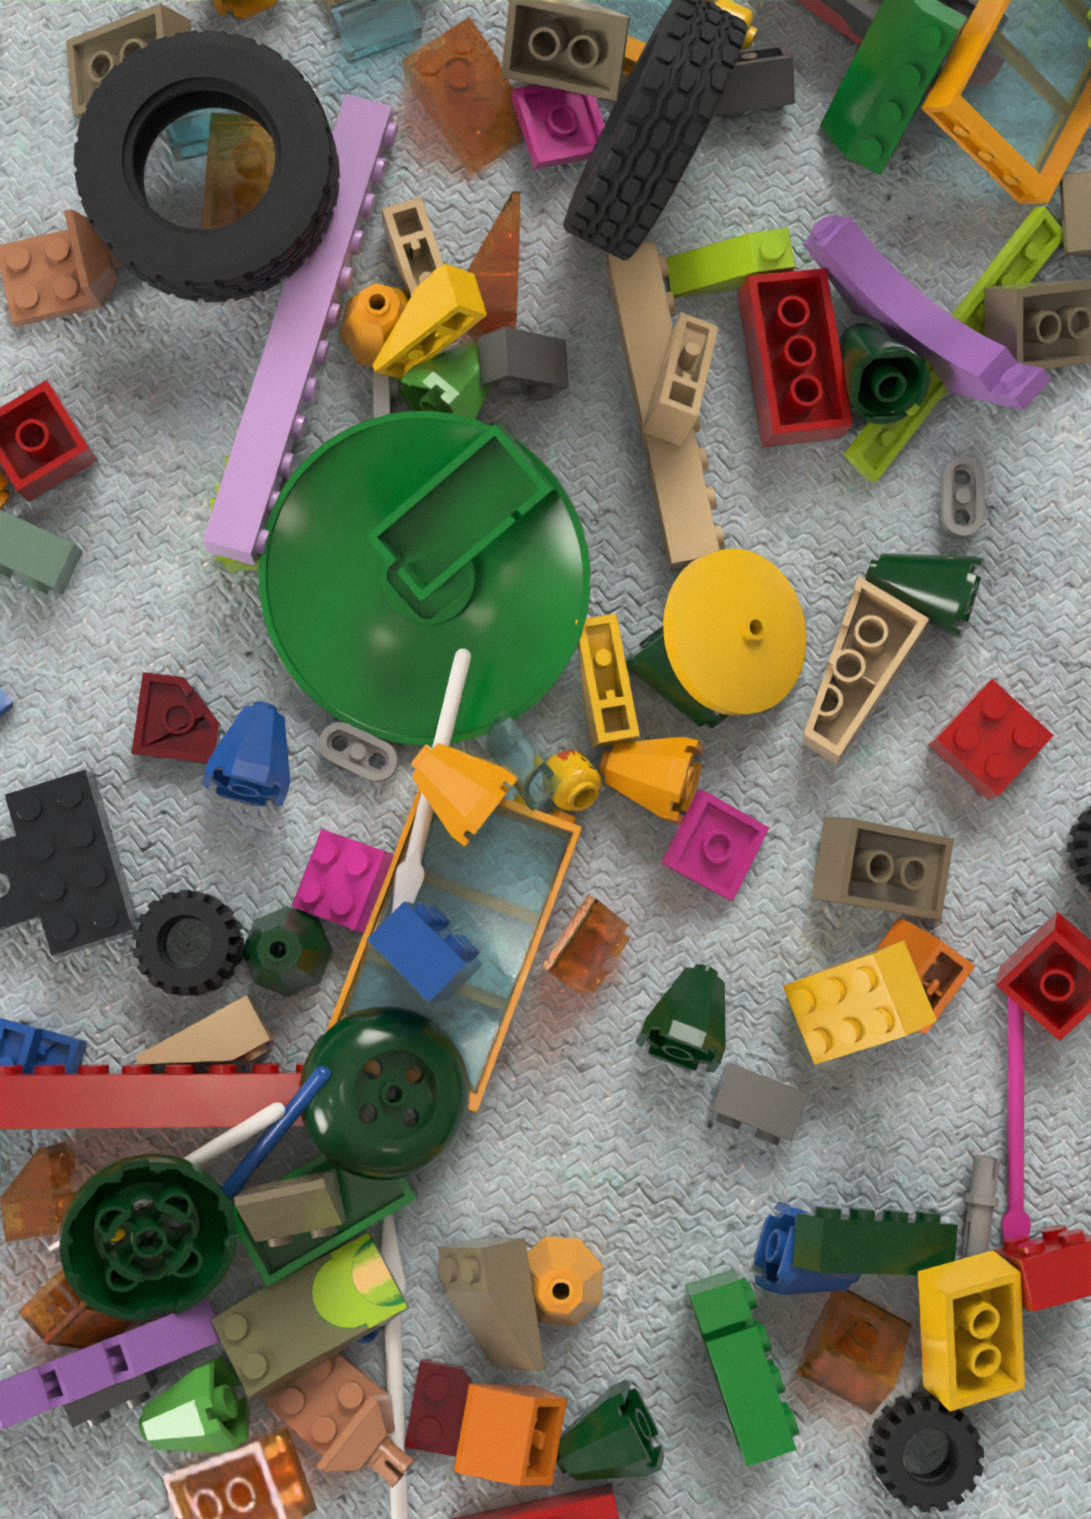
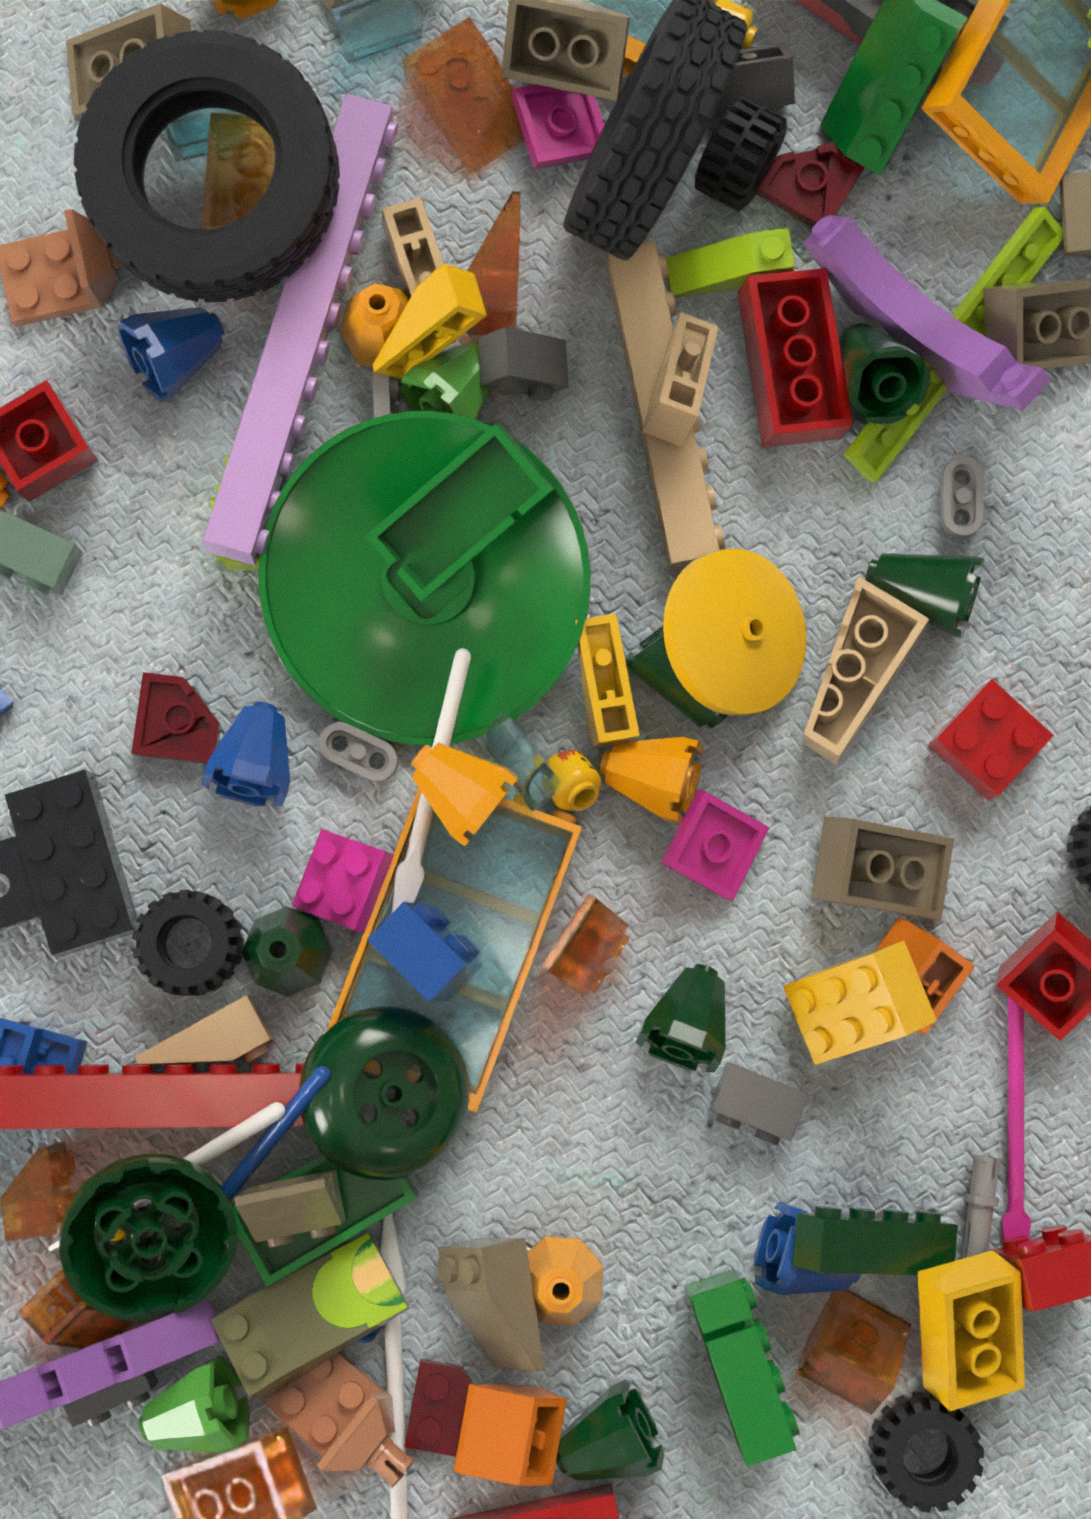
none -> blue cone [118,307,224,402]
none -> black tyre [694,95,787,212]
none -> dark red plate [756,142,865,227]

